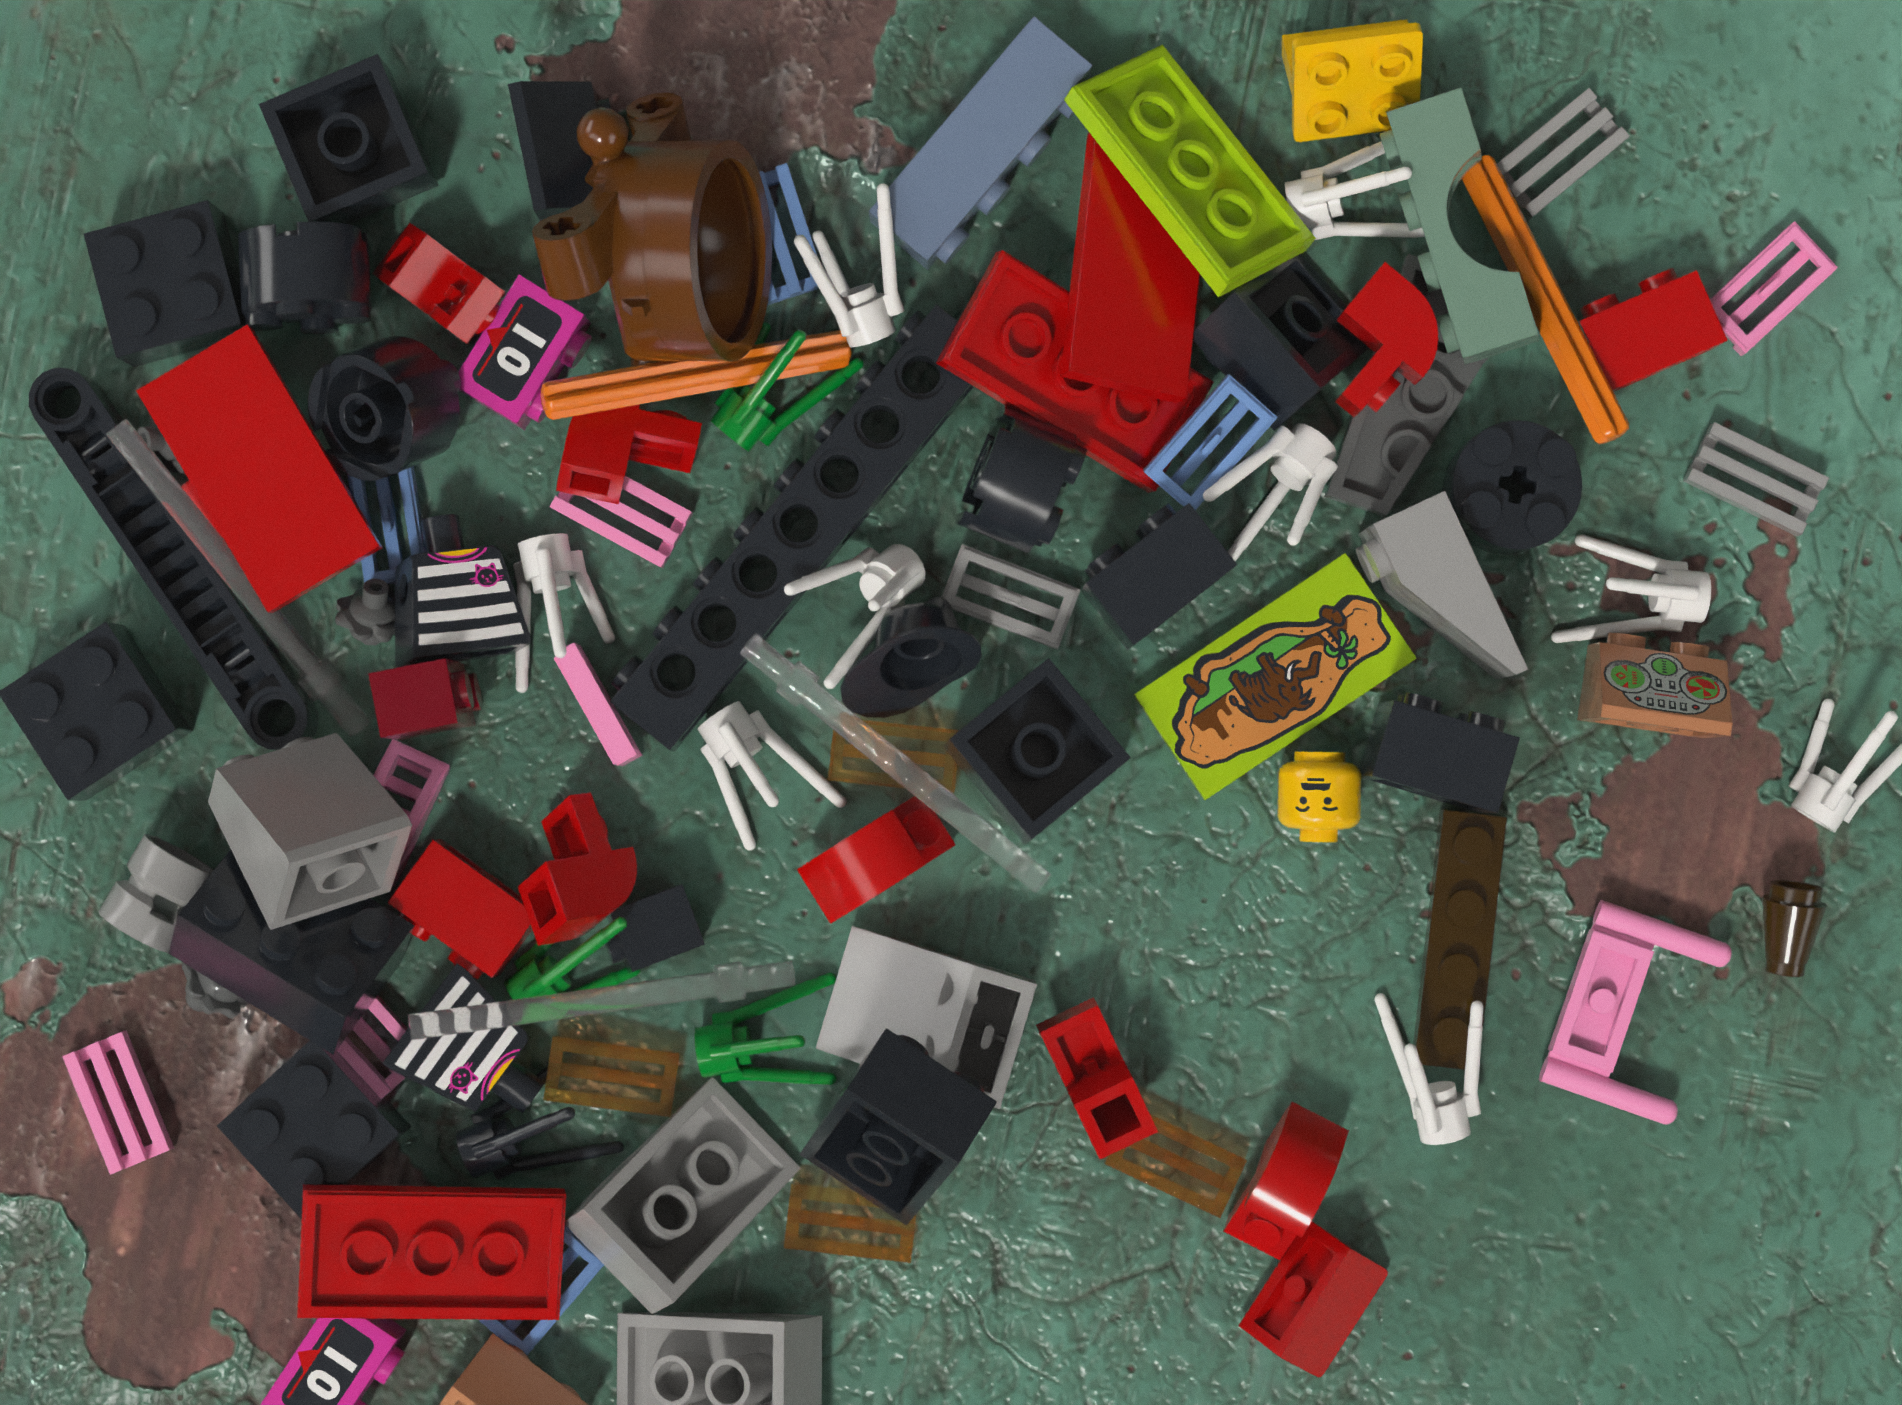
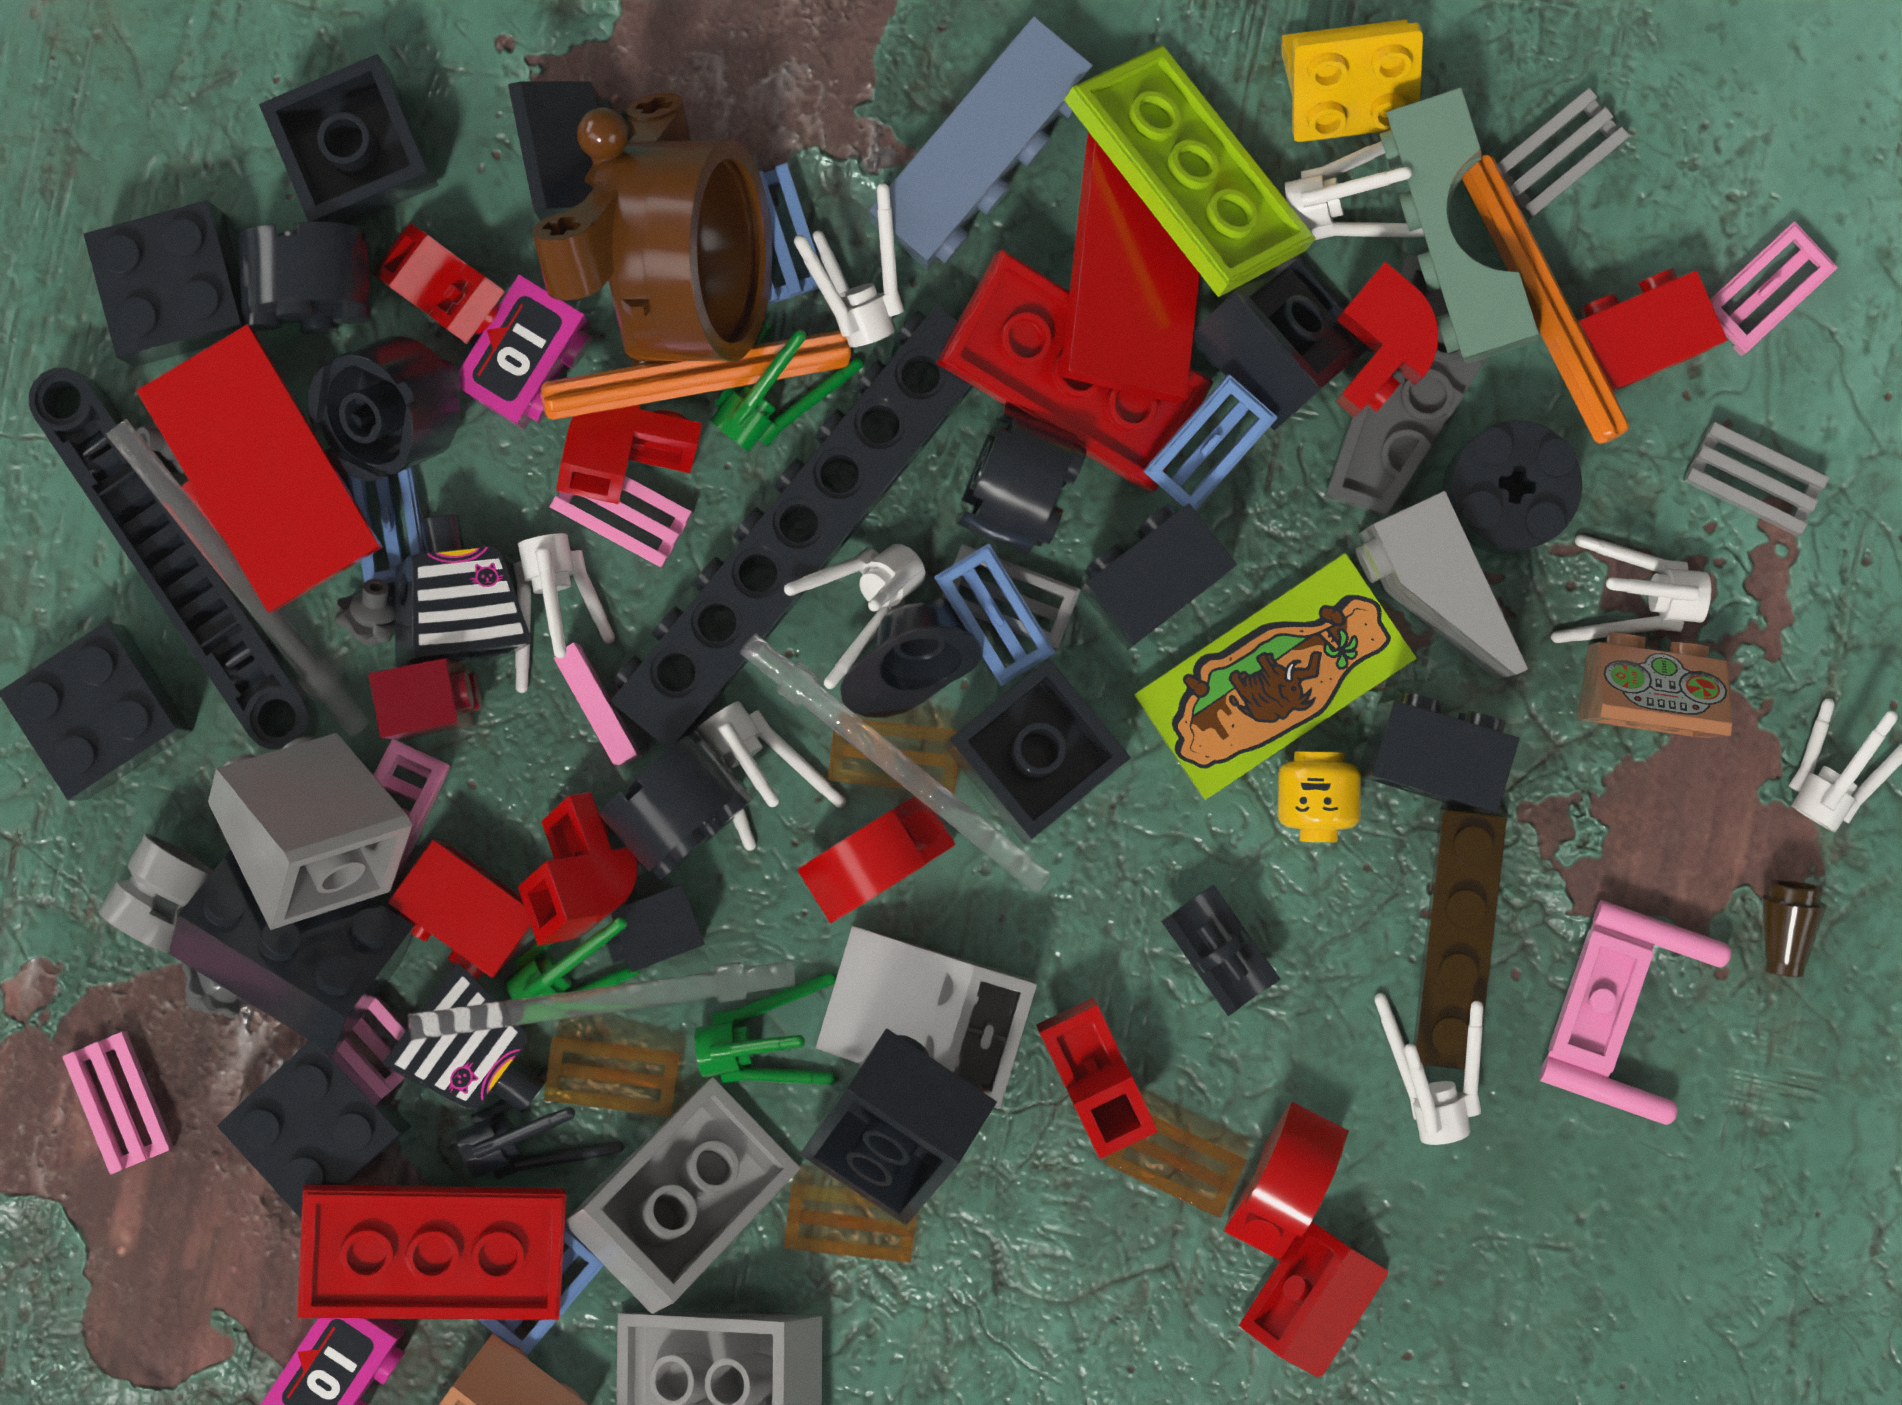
white plant [1203,423,1338,562] -> none
none -> black brick [599,730,753,881]
none -> medium blue tile [934,544,1056,686]
none -> black hips [1161,884,1281,1016]

